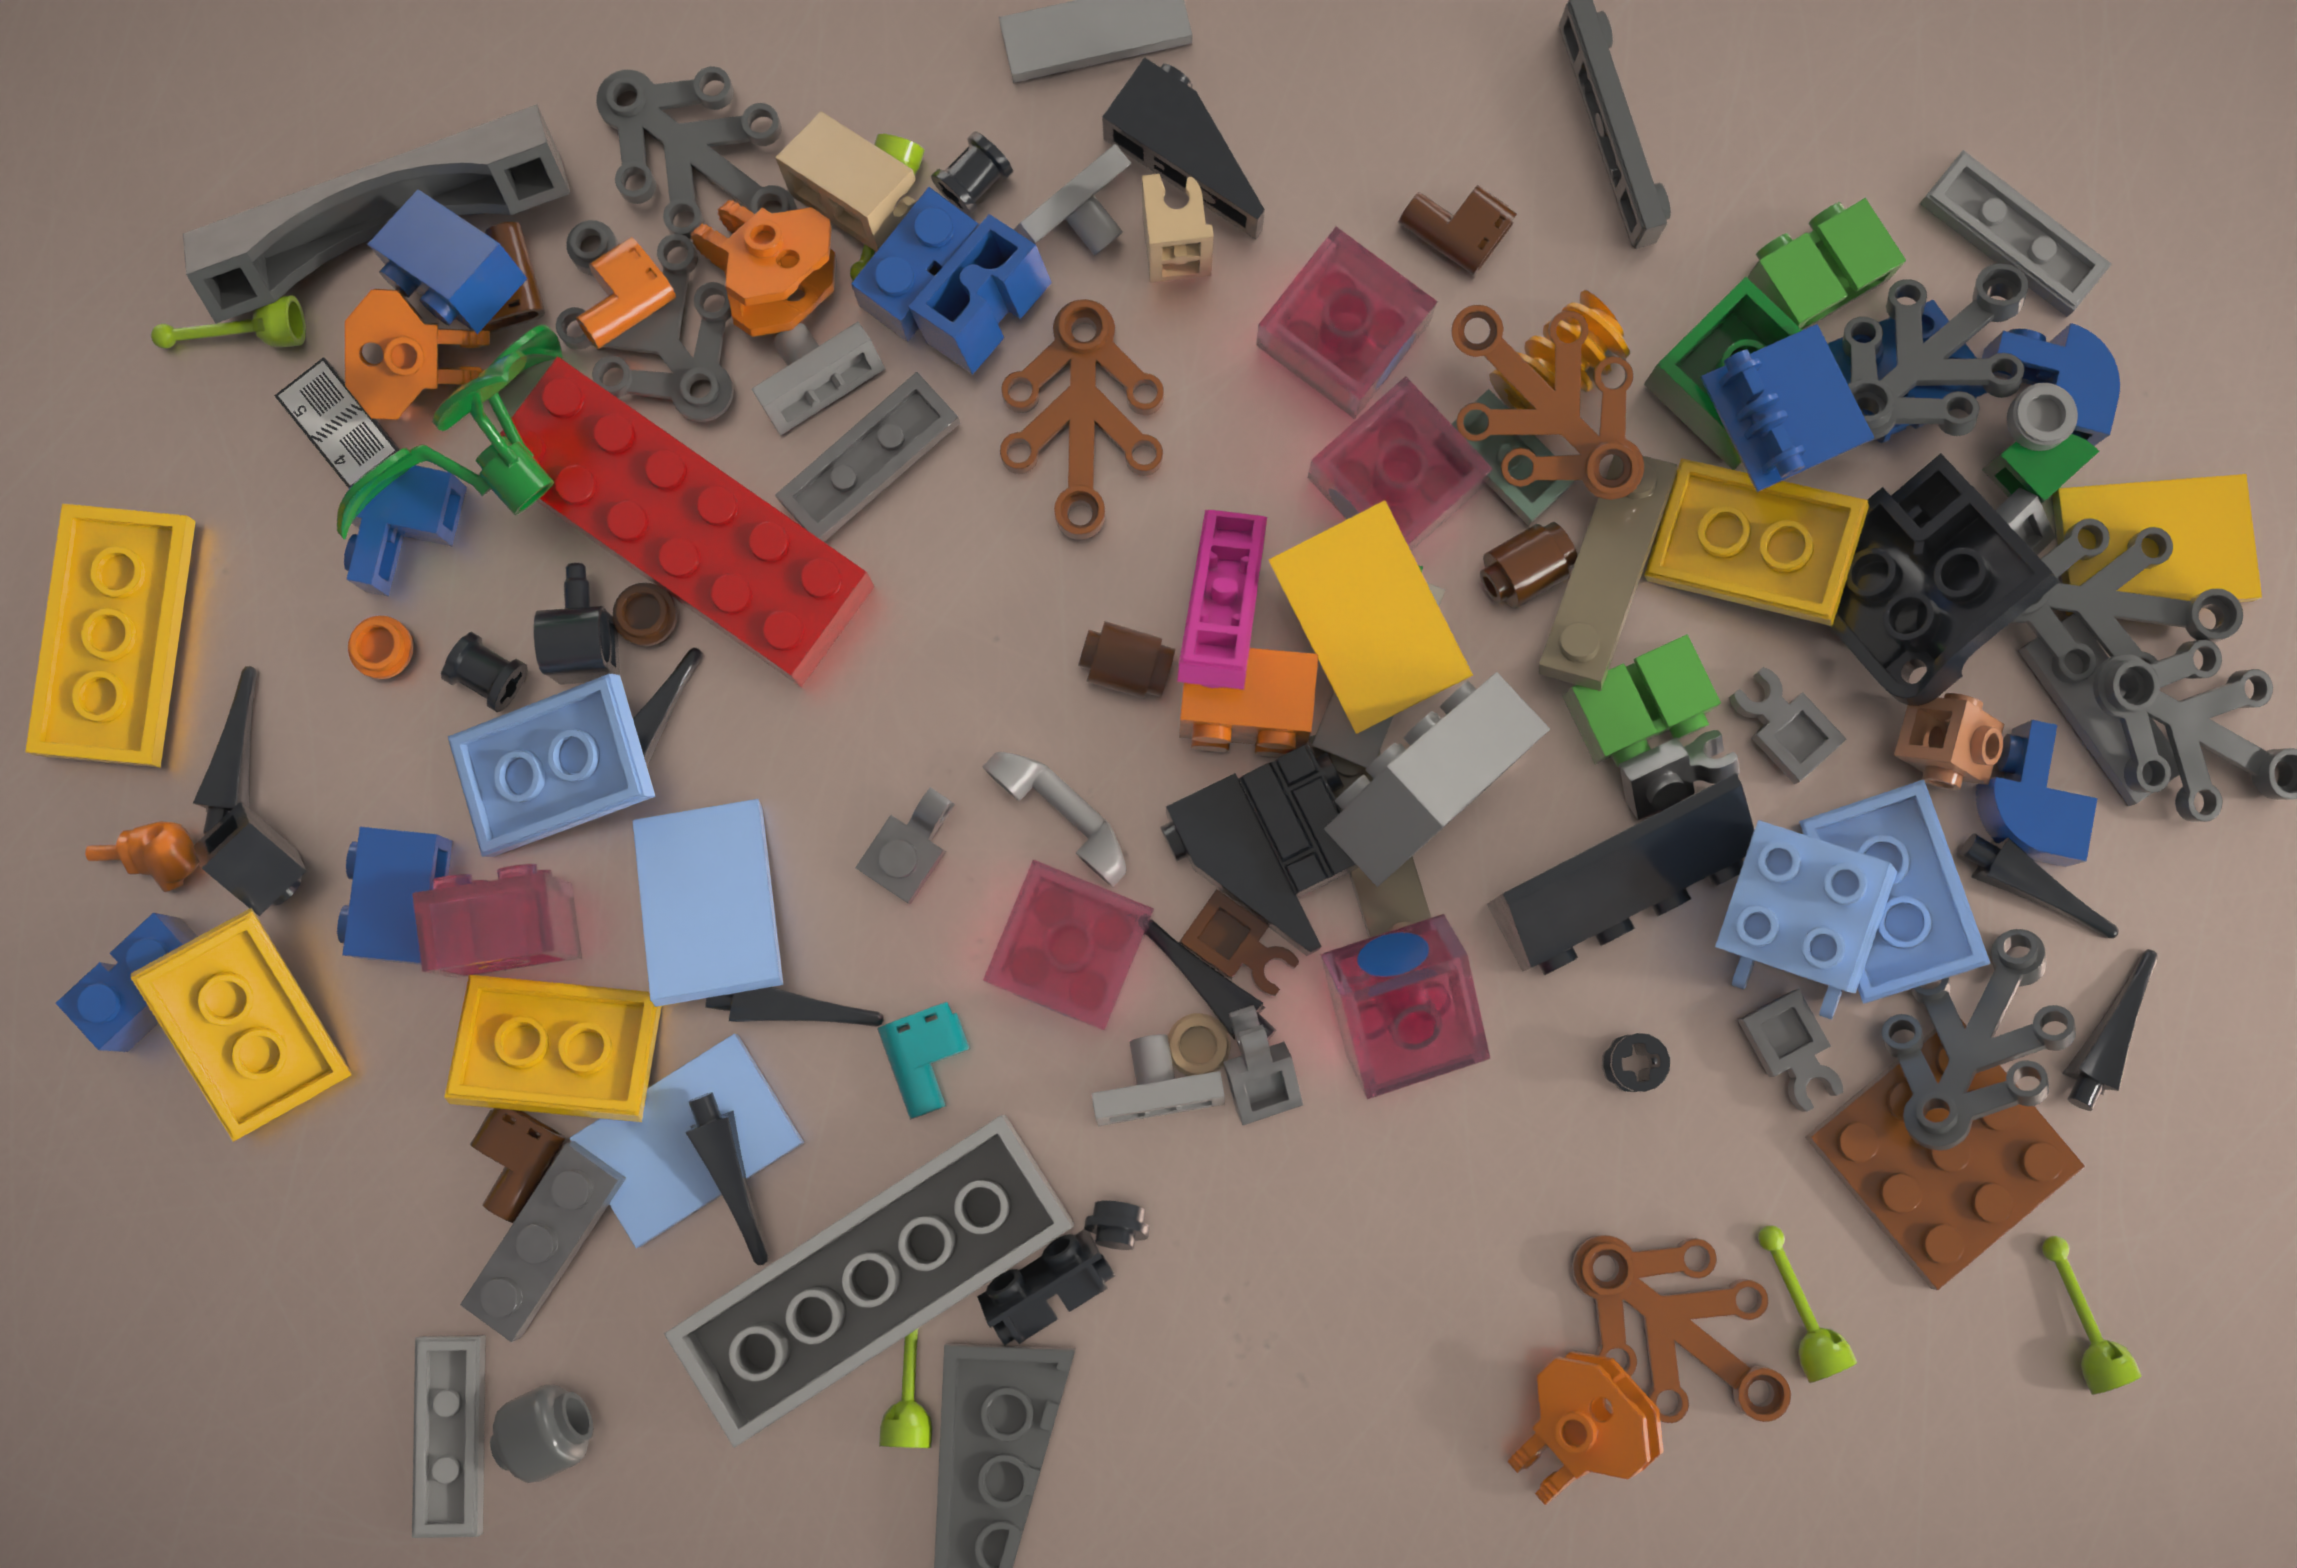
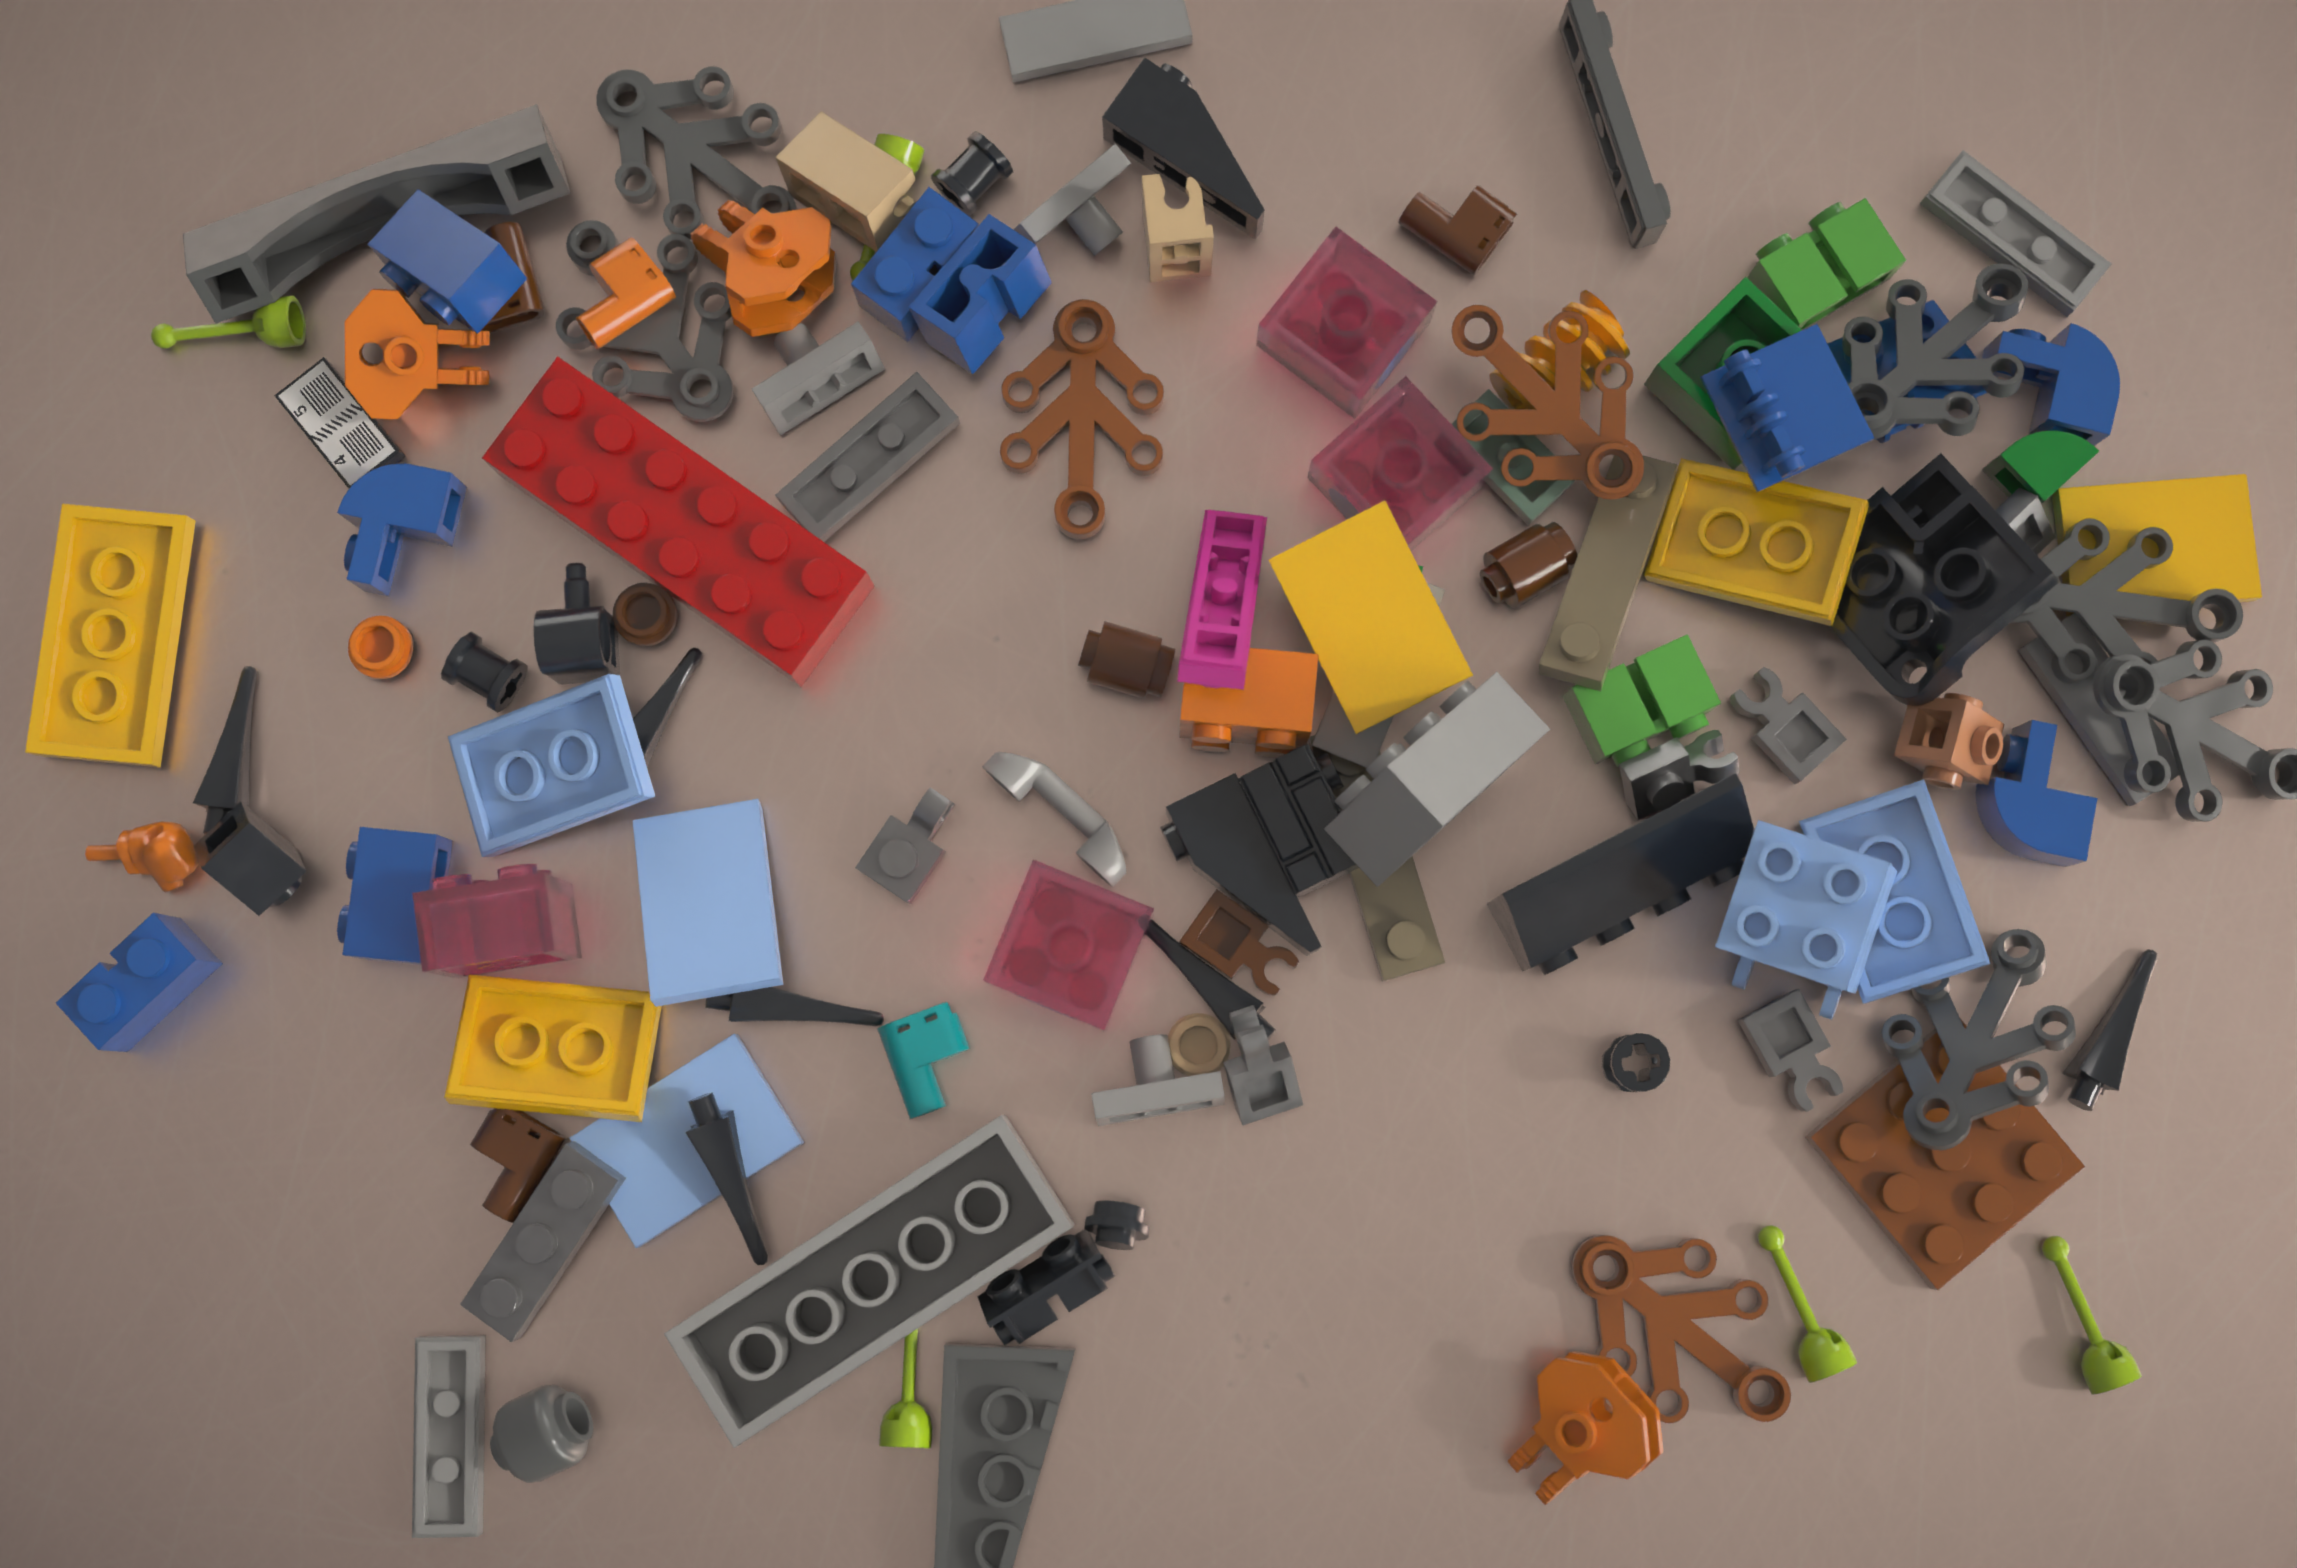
yellow tile [131,908,351,1142] -> none
green plant [337,325,563,540] -> none
clear pink brick [1320,914,1491,1099] -> none
black piece [1961,833,2119,939] -> none
light grey tile [2007,383,2078,451] -> none

